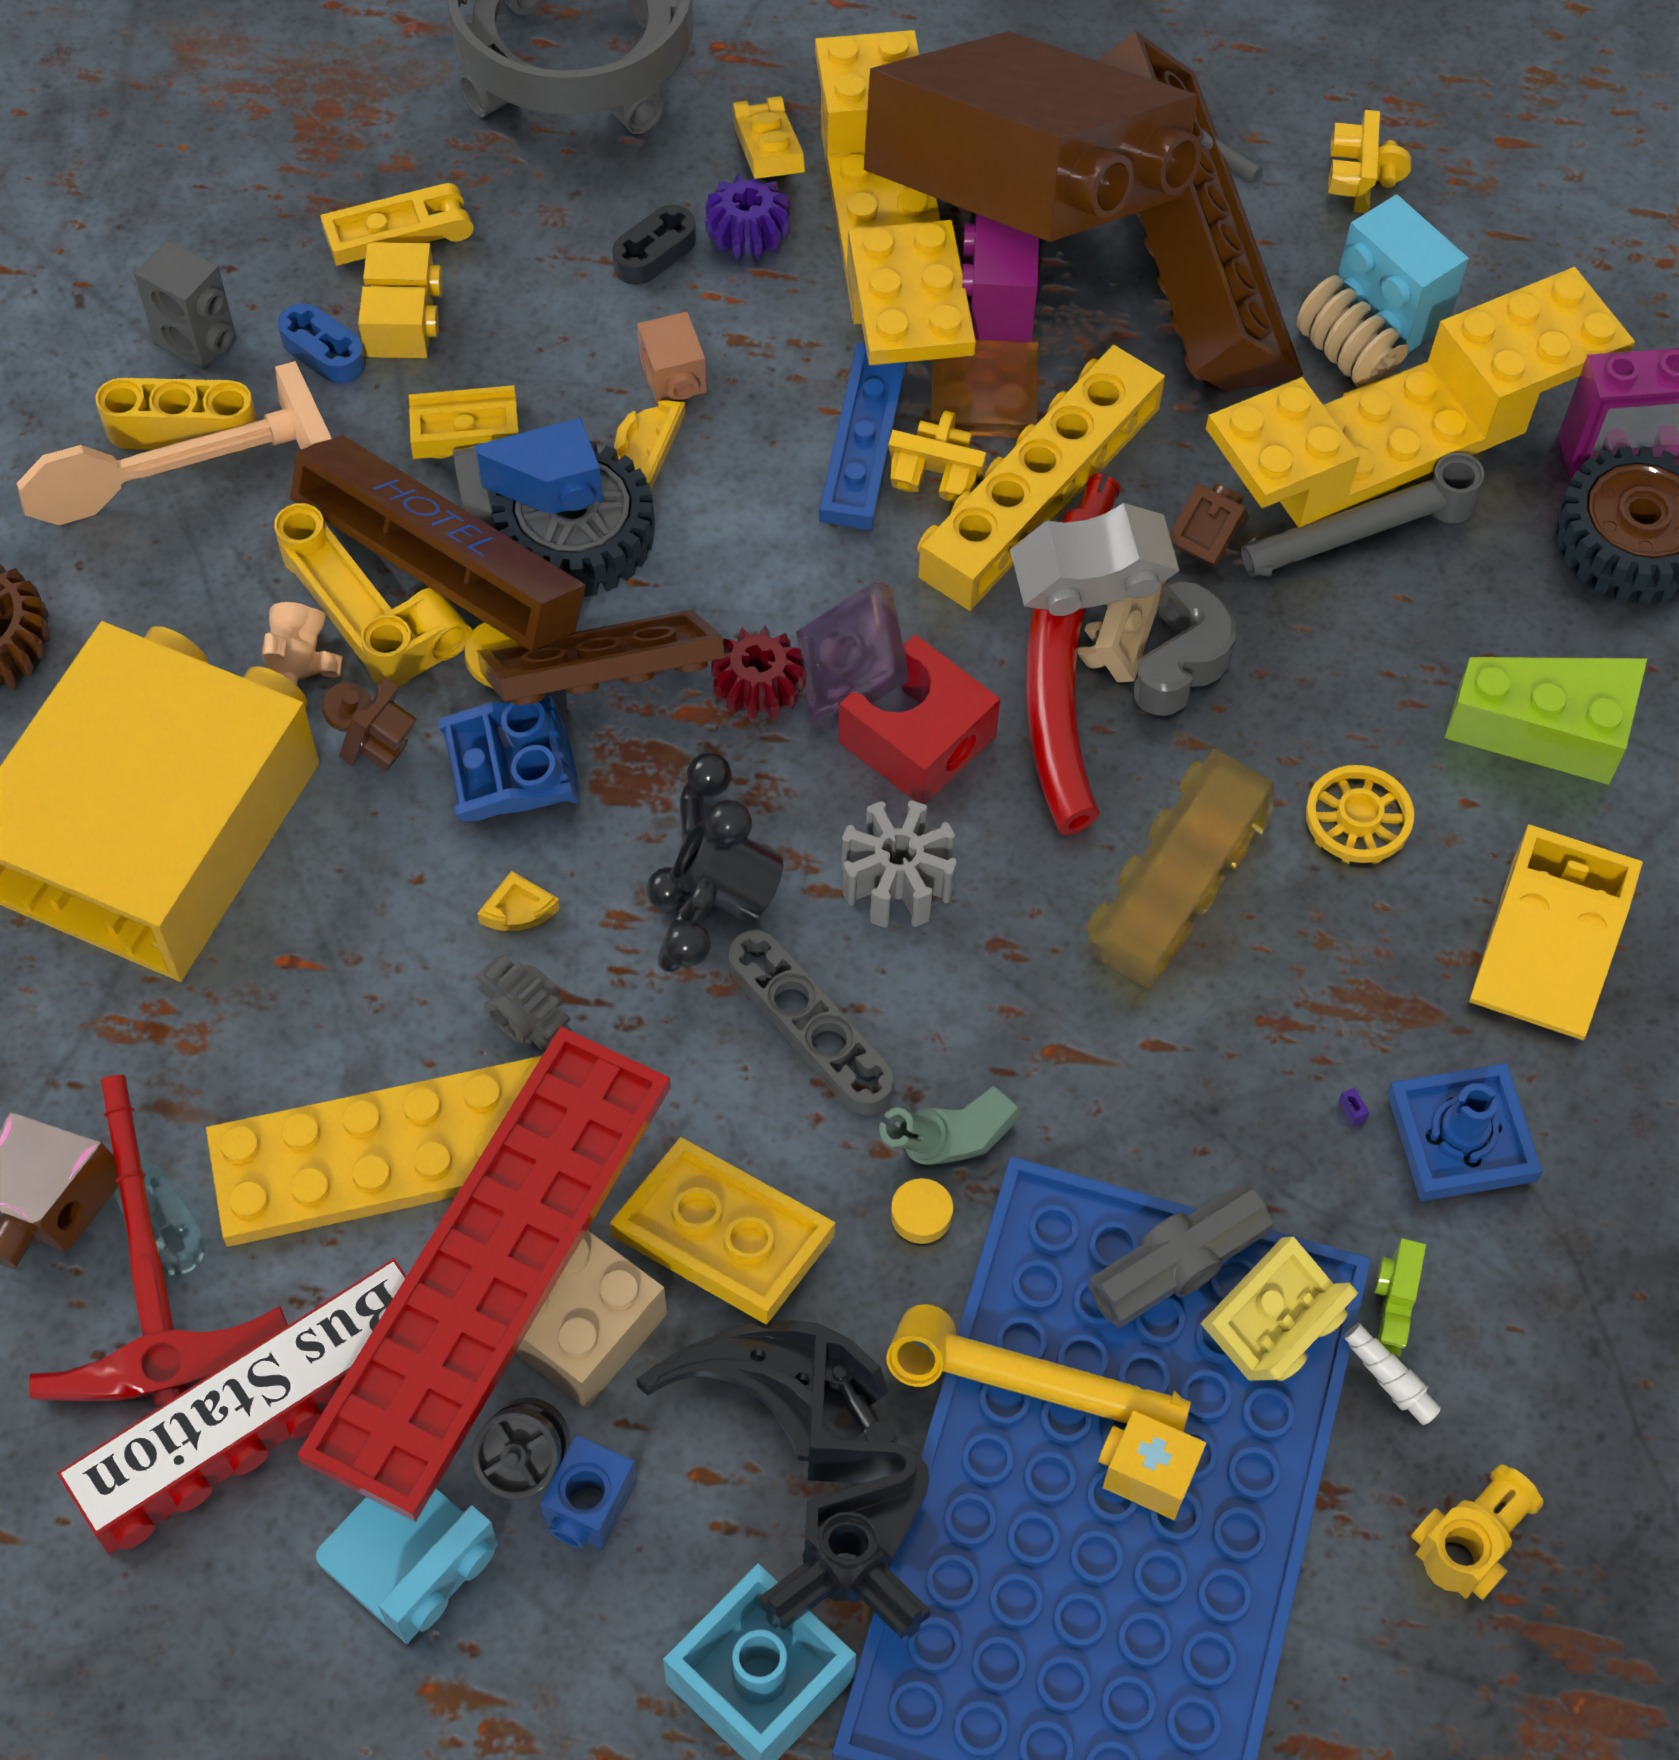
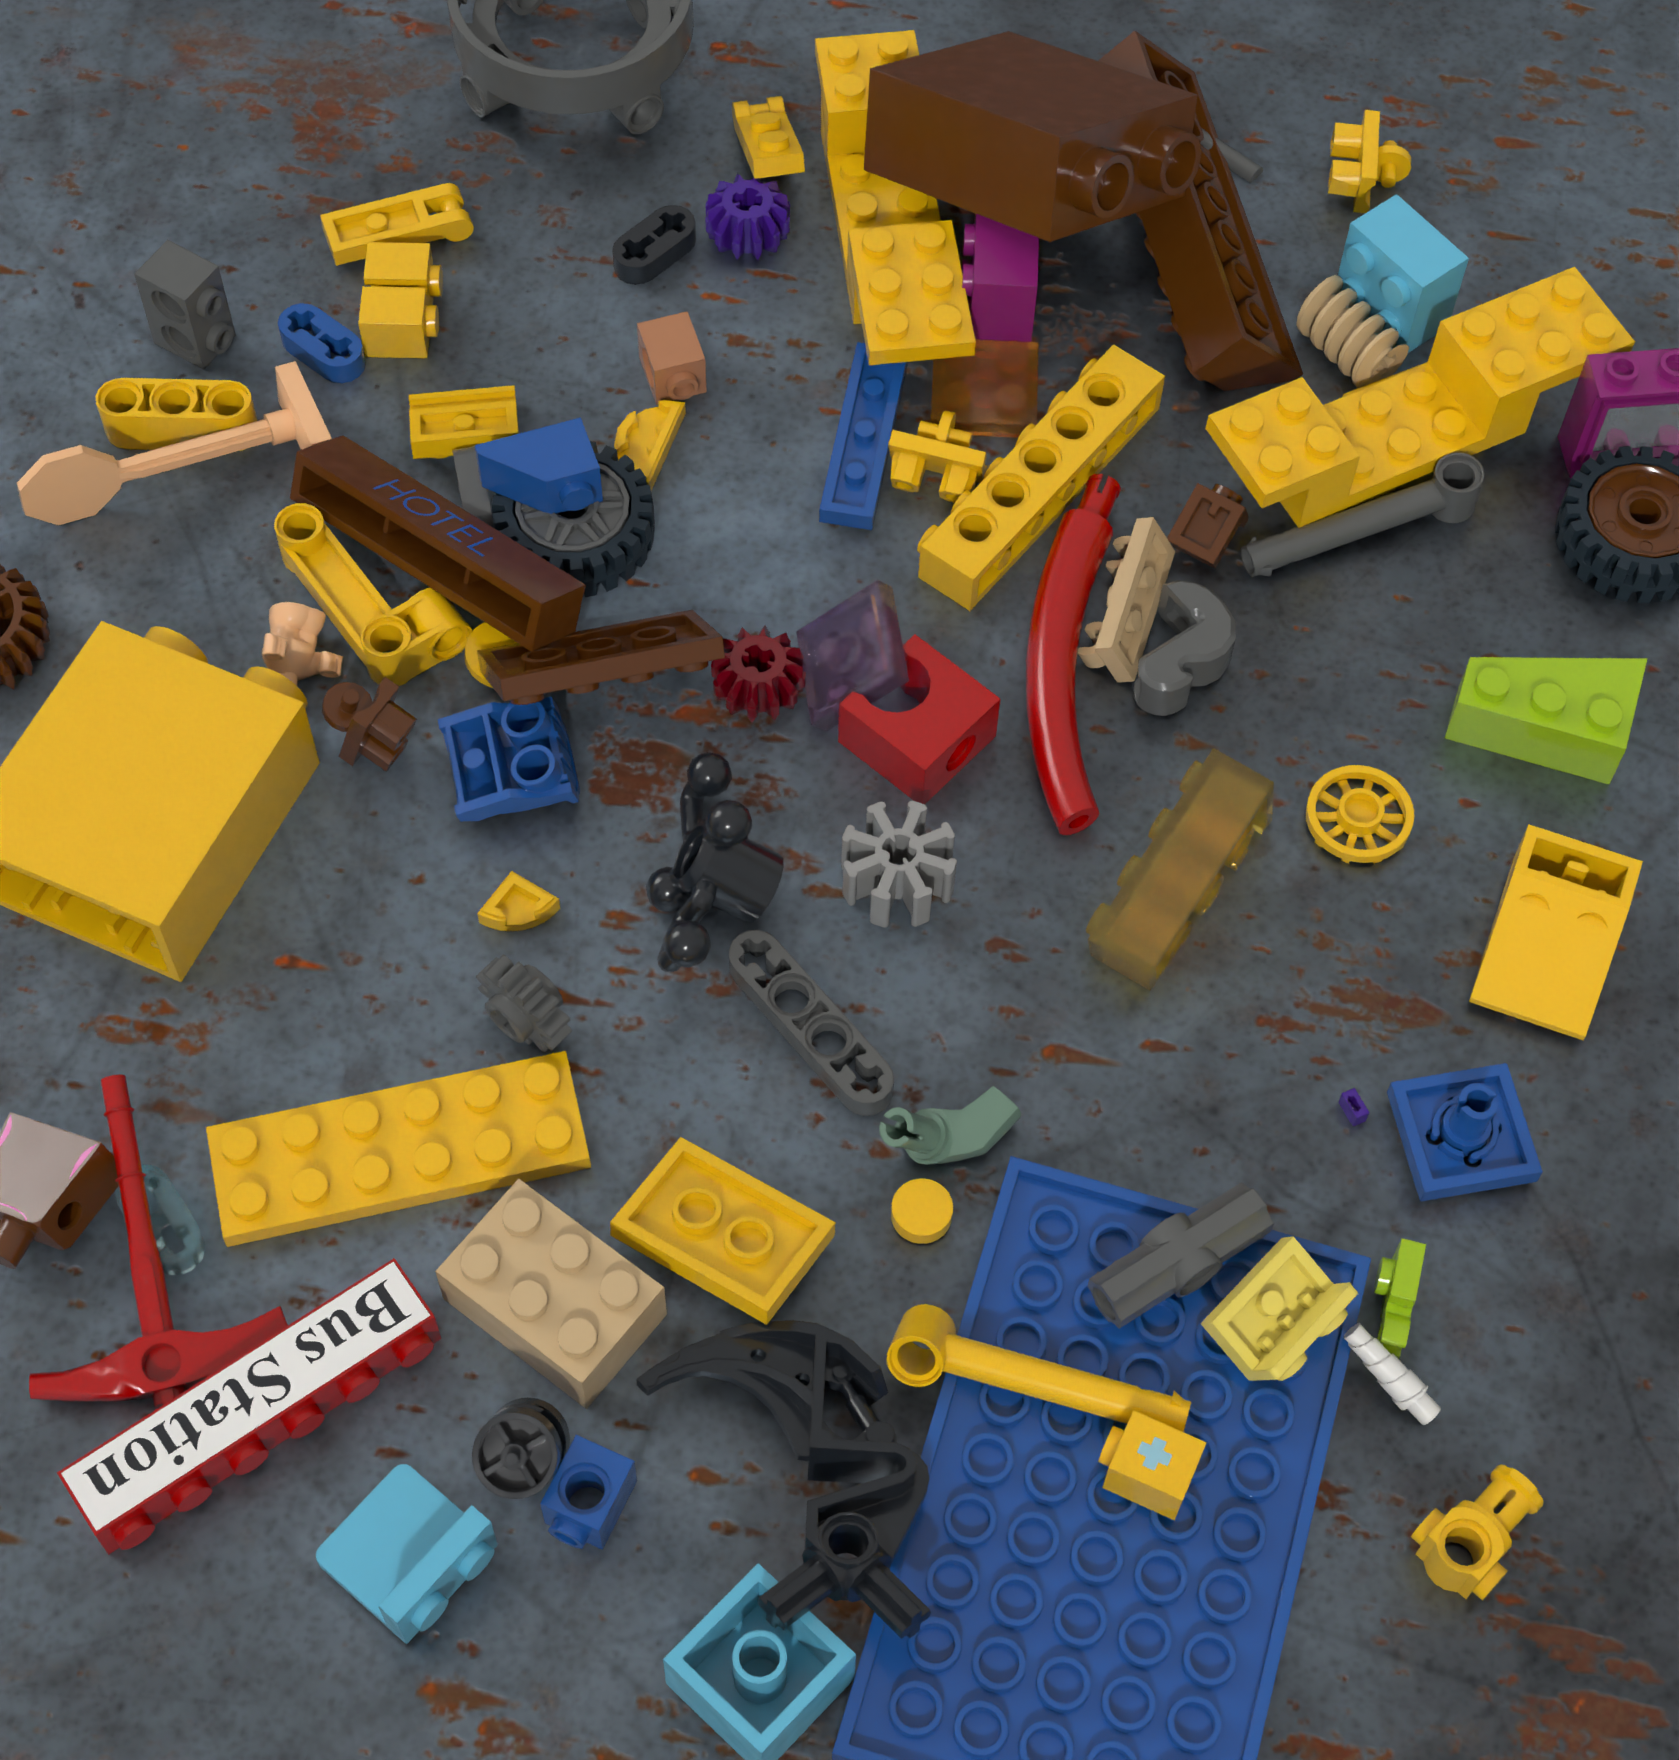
red plate [297,1026,671,1522] -> none
light grey brick [1010,503,1179,616] -> none

